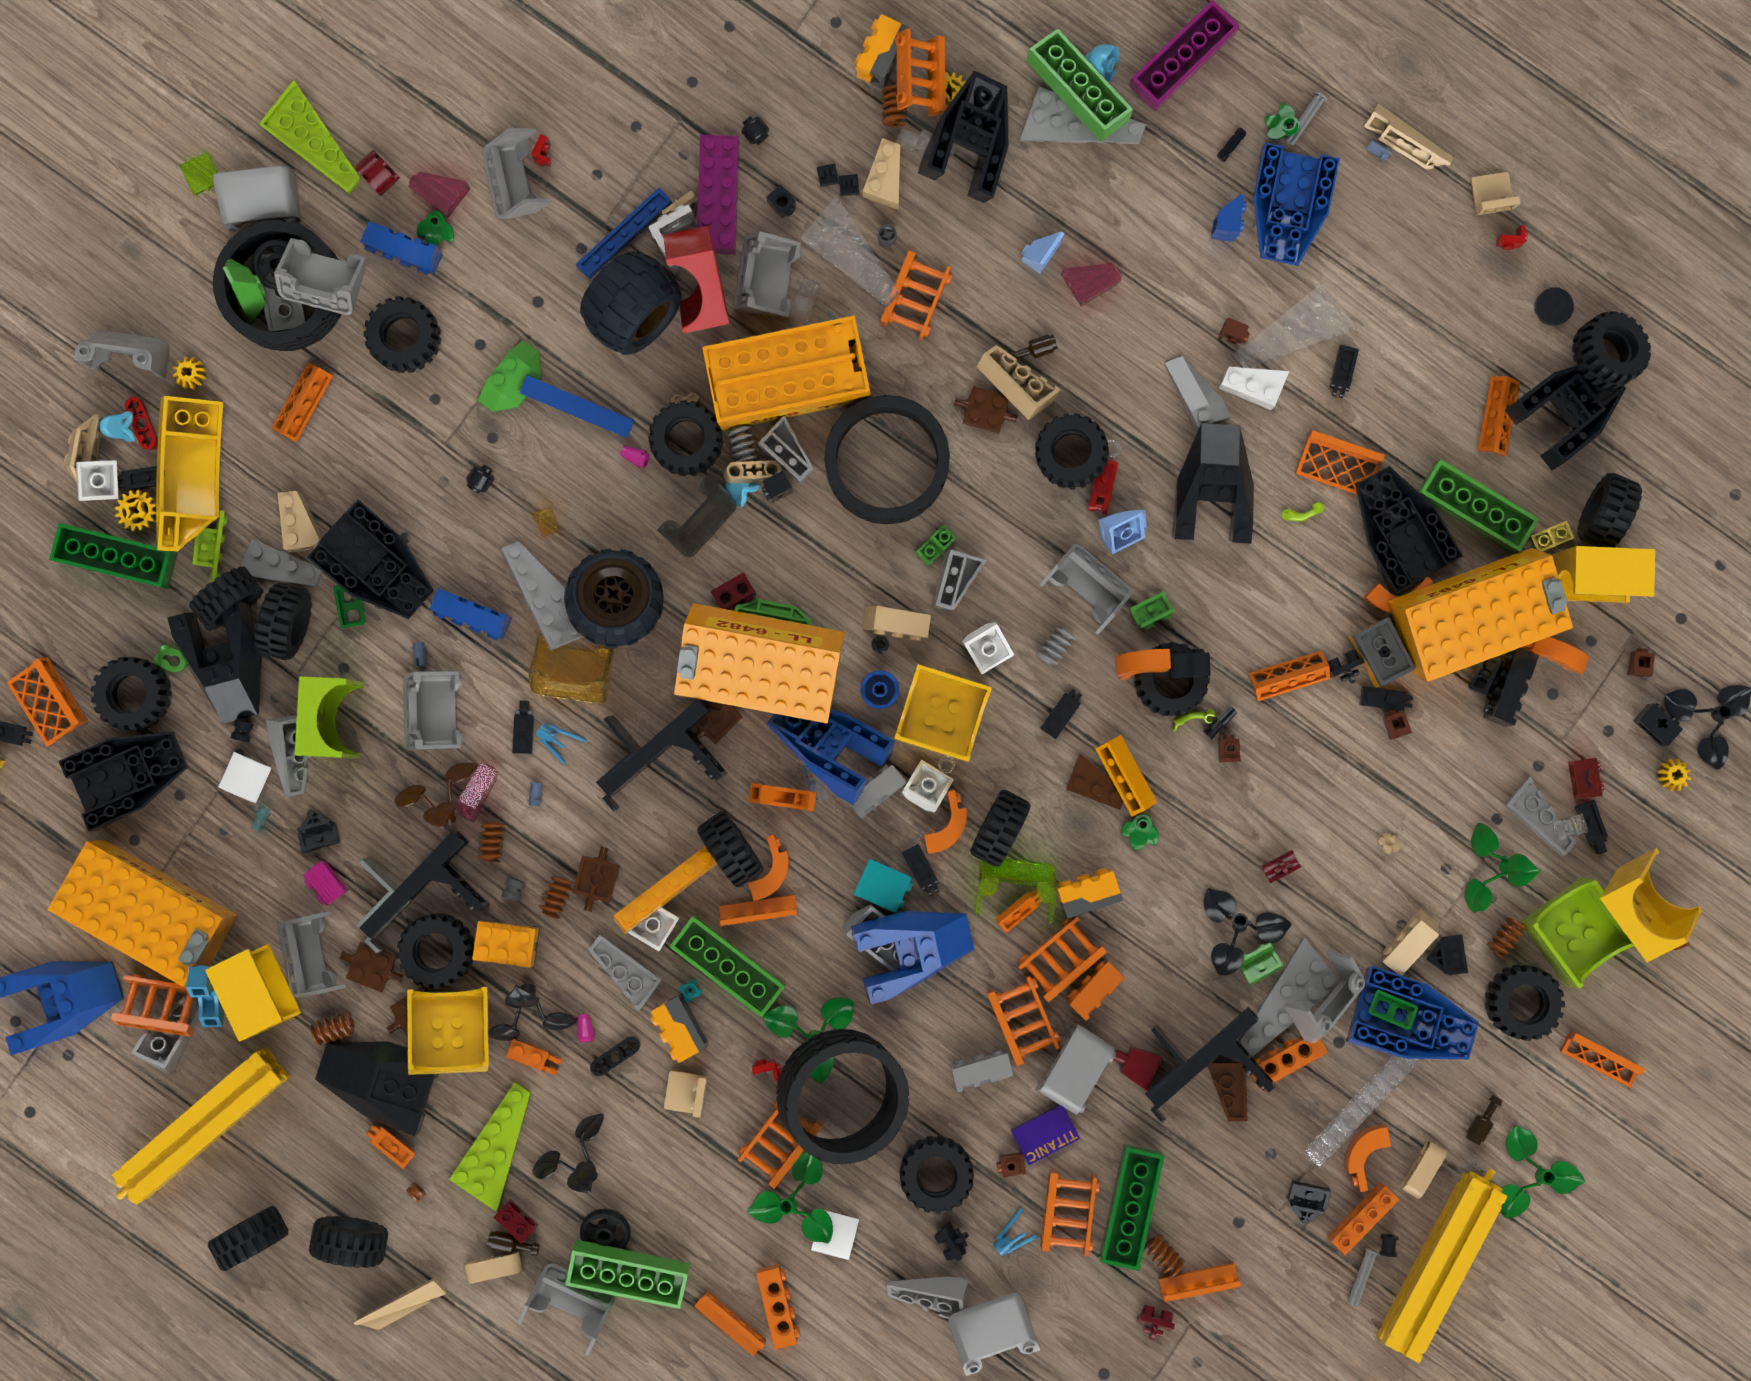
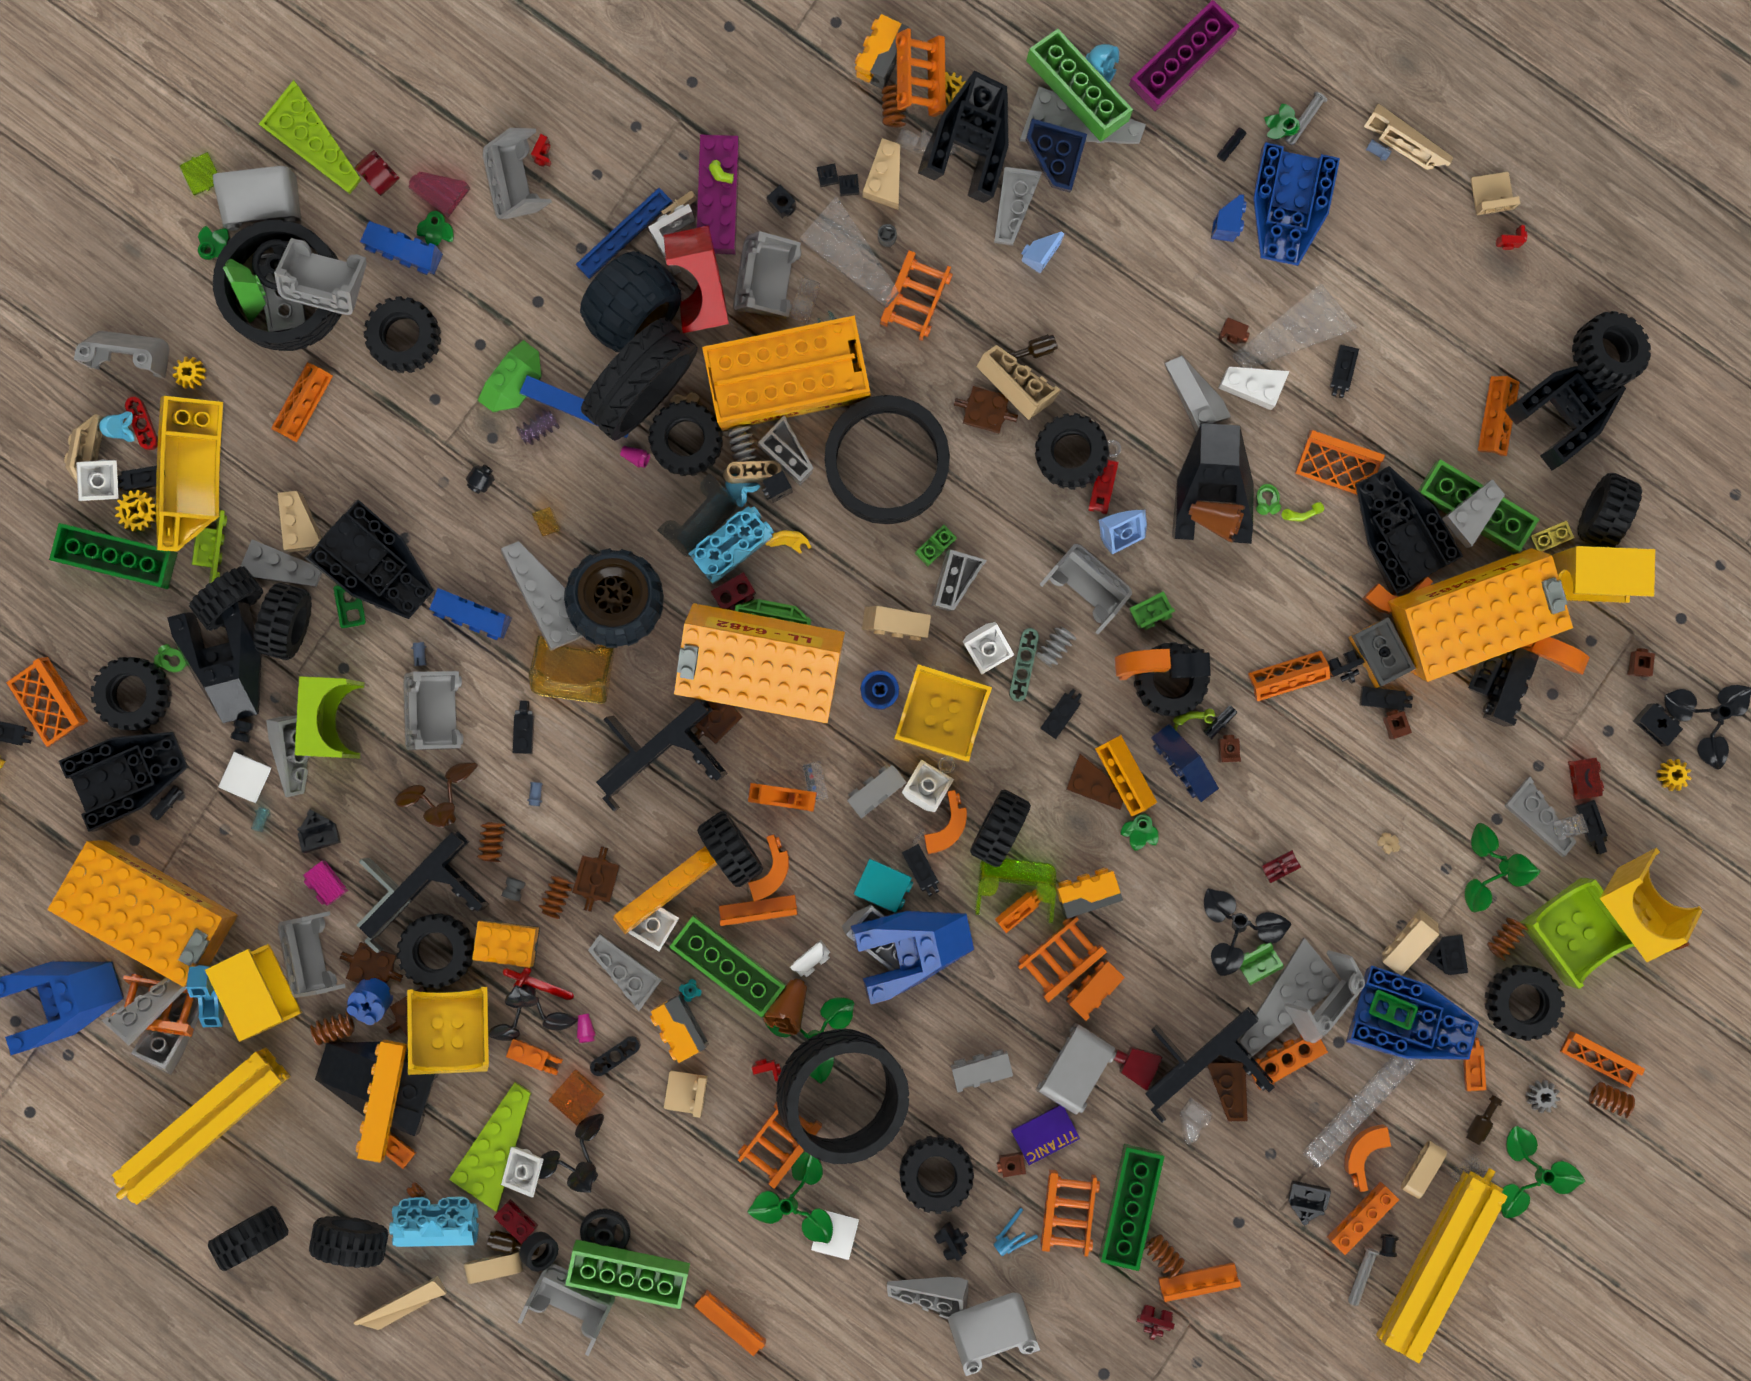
clear pink slope [457,763,498,823] -> none
dark azure plant [536,723,586,764] -> none
black head [741,116,769,145] -> none
orange brick [756,1264,800,1350] -> none
blue wedge [767,710,895,805] -> none
black bush [872,635,889,654] -> none
orange fence [986,975,1061,1066] -> none
clear pink slope [1061,263,1122,307] -> none
black tile [1534,287,1574,326] -> none
none -> light grey wing [101,977,186,1045]
none -> black axle [150,785,184,820]
none -> green plate [198,226,229,260]
none -> blue brick [347,978,393,1025]
none -> light orange brick [356,1040,407,1163]
none -> medium azure brick [389,1197,479,1247]
none -> white slope [501,1147,543,1197]
none -> red sword [503,967,574,1000]
none -> clear purple piece [516,410,560,445]
none -> black tyre [519,1231,559,1272]
none -> clear orange slope [548,1069,605,1126]
none -> black tyre [581,317,698,441]
none -> medium azure brick [688,506,774,585]
none -> lime arm [709,160,734,184]
none -> dark orange cone [763,978,807,1035]
none -> yellow piece [765,530,812,554]
none -> white slope [790,940,830,977]
none -> light grey wing [994,167,1042,246]
none -> sand green beam [1009,628,1039,702]
none -> dark blue brick [1025,119,1087,193]
none -> dark blue brick [1151,724,1219,802]
none -> clear slope [1180,1098,1212,1145]
none -> dark orange cone [1189,501,1245,543]
none -> bright green piece [1256,484,1282,515]
none -> light grey wedge [1442,480,1505,548]
none -> orange hinge [1463,1038,1486,1091]
none -> light grey gear [1526,1080,1560,1113]
none -> dark orange piece [1588,1082,1635,1118]

